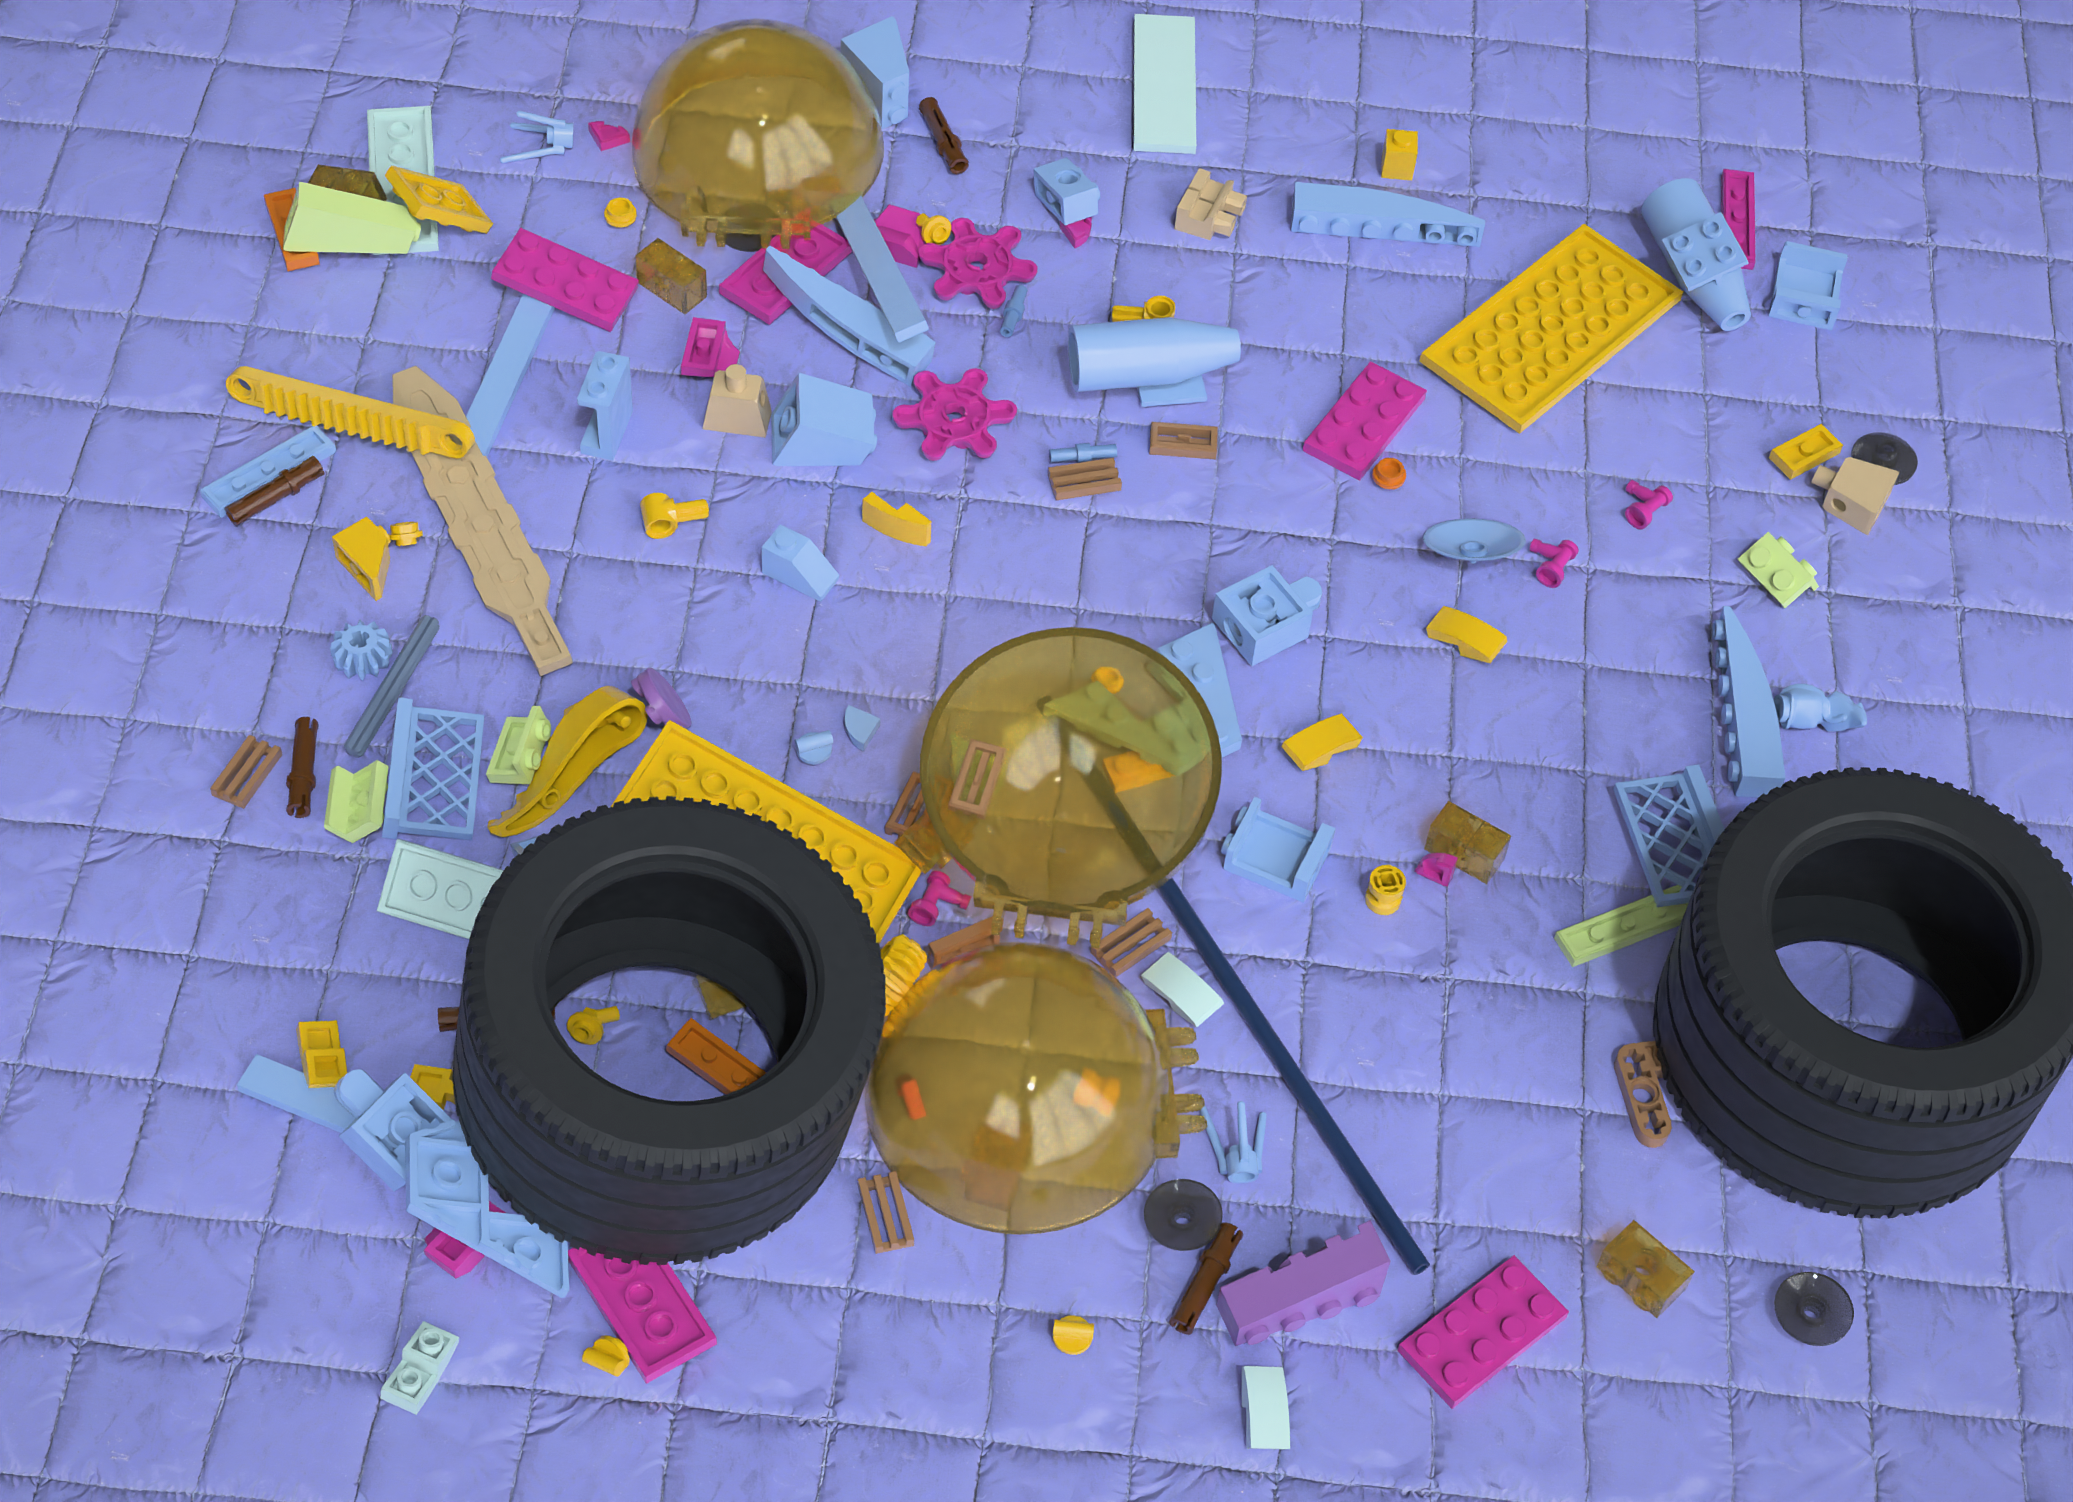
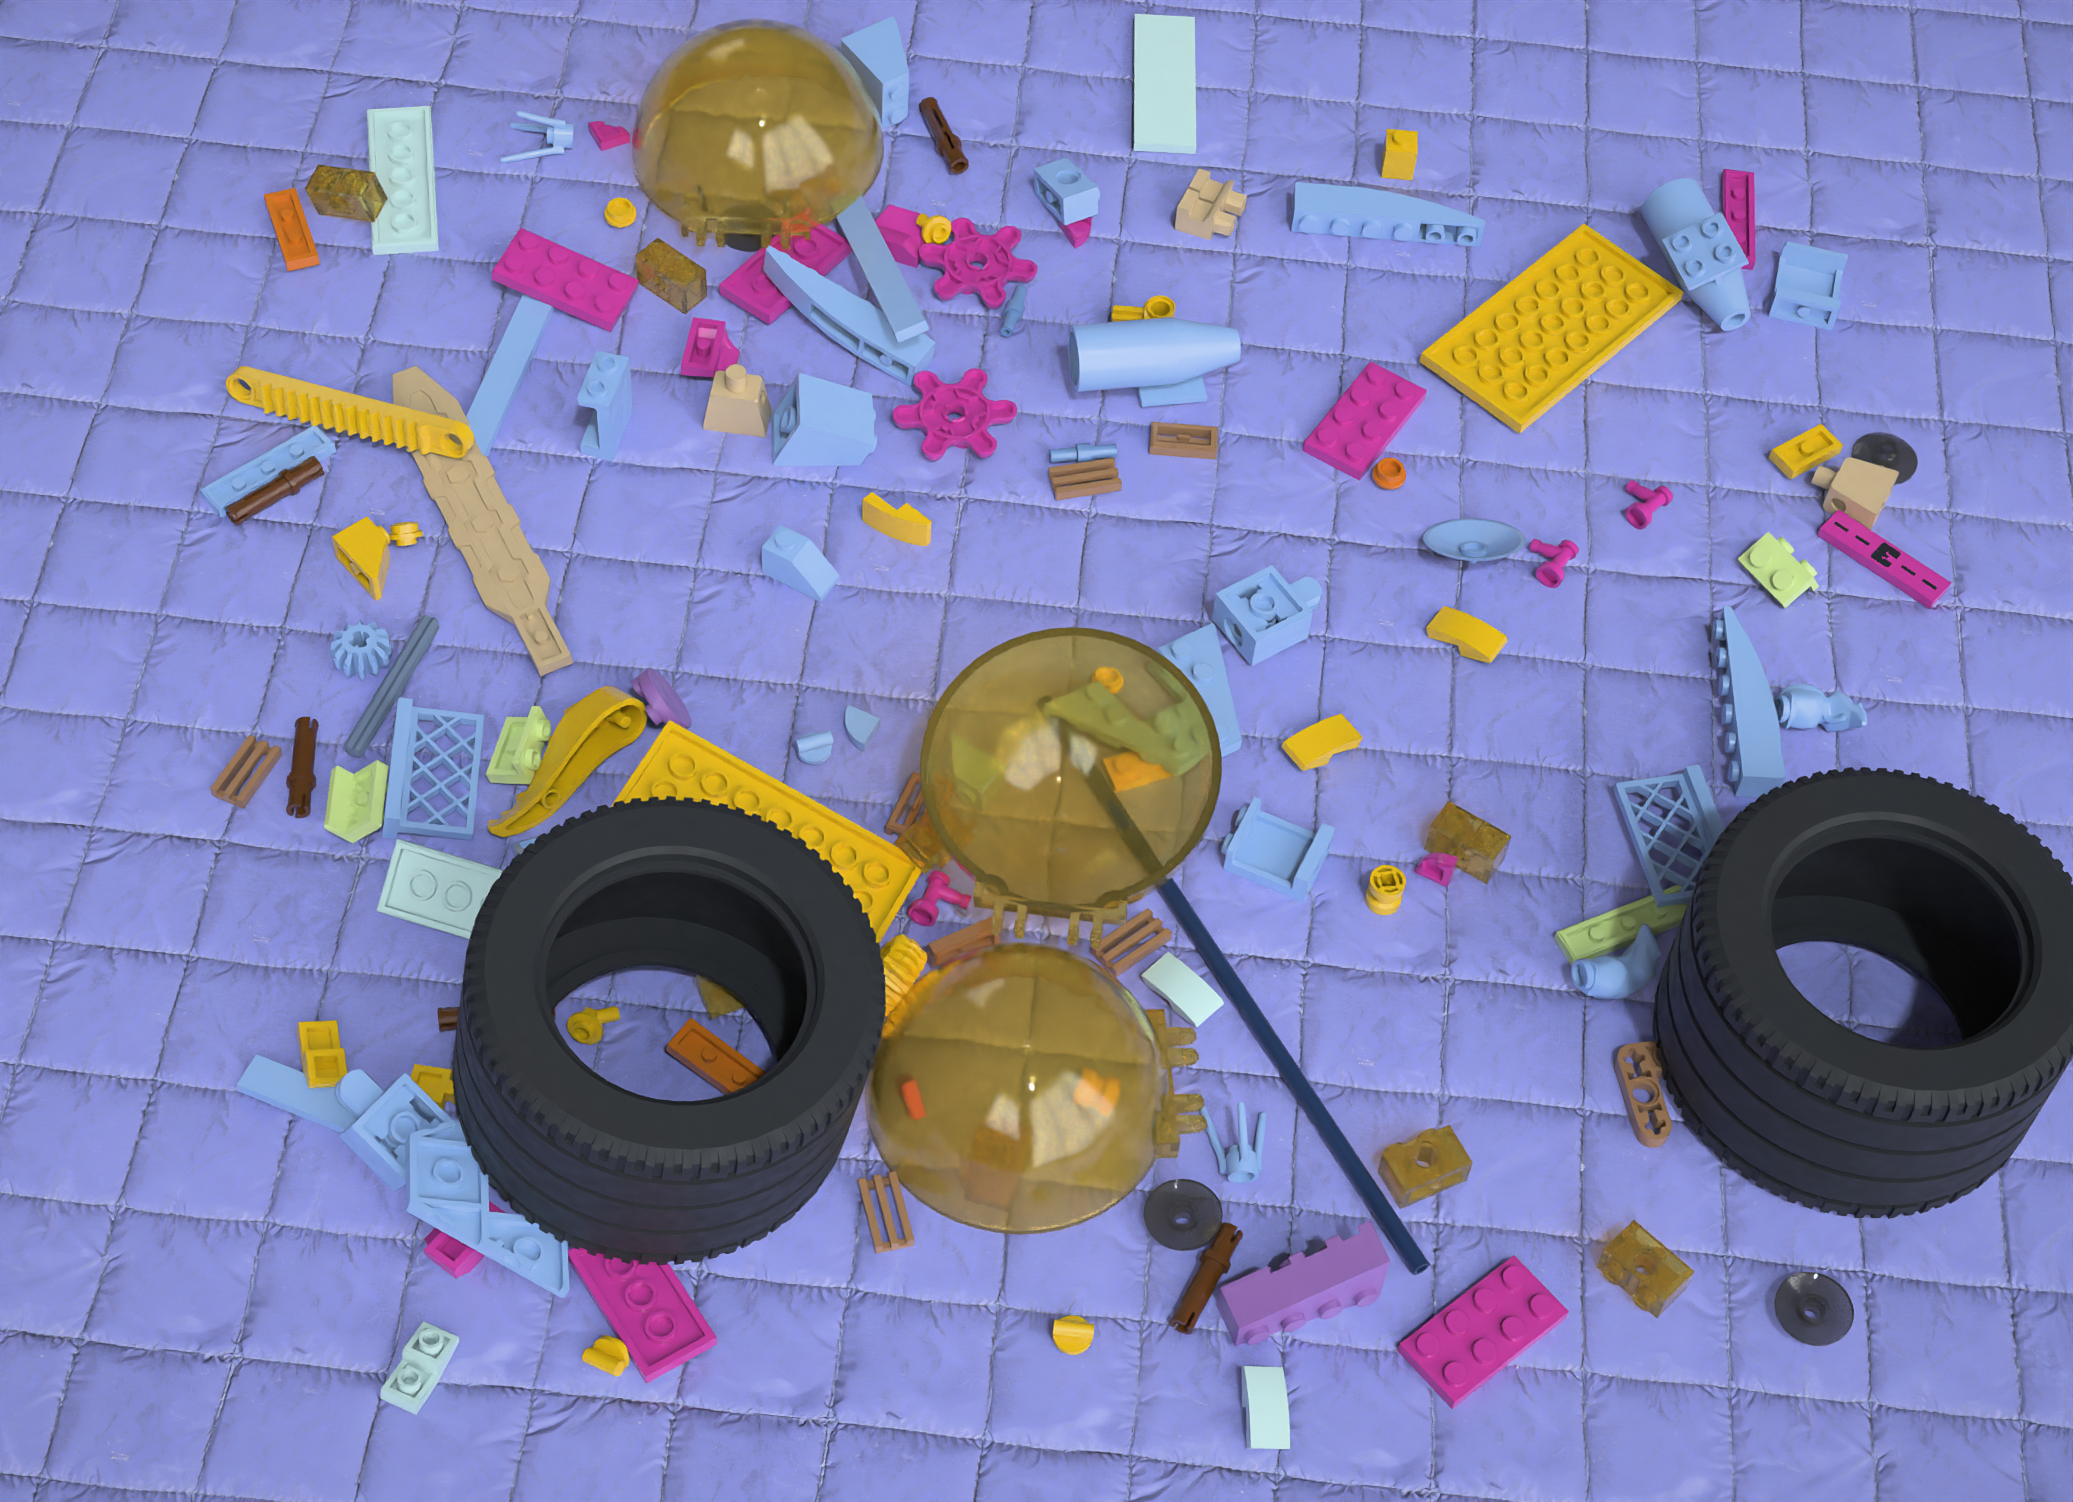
yellowish green slope [283,182,421,254] -> none
yellow plate [384,165,493,234] -> none
yellow axle [640,493,709,539] -> none
medium nougat tile [948,739,1007,820] -> none
none -> clear yellow brick [1377,1125,1473,1209]
none -> light blue animal [1571,924,1662,1000]
none -> dark pink tile [1817,509,1951,609]

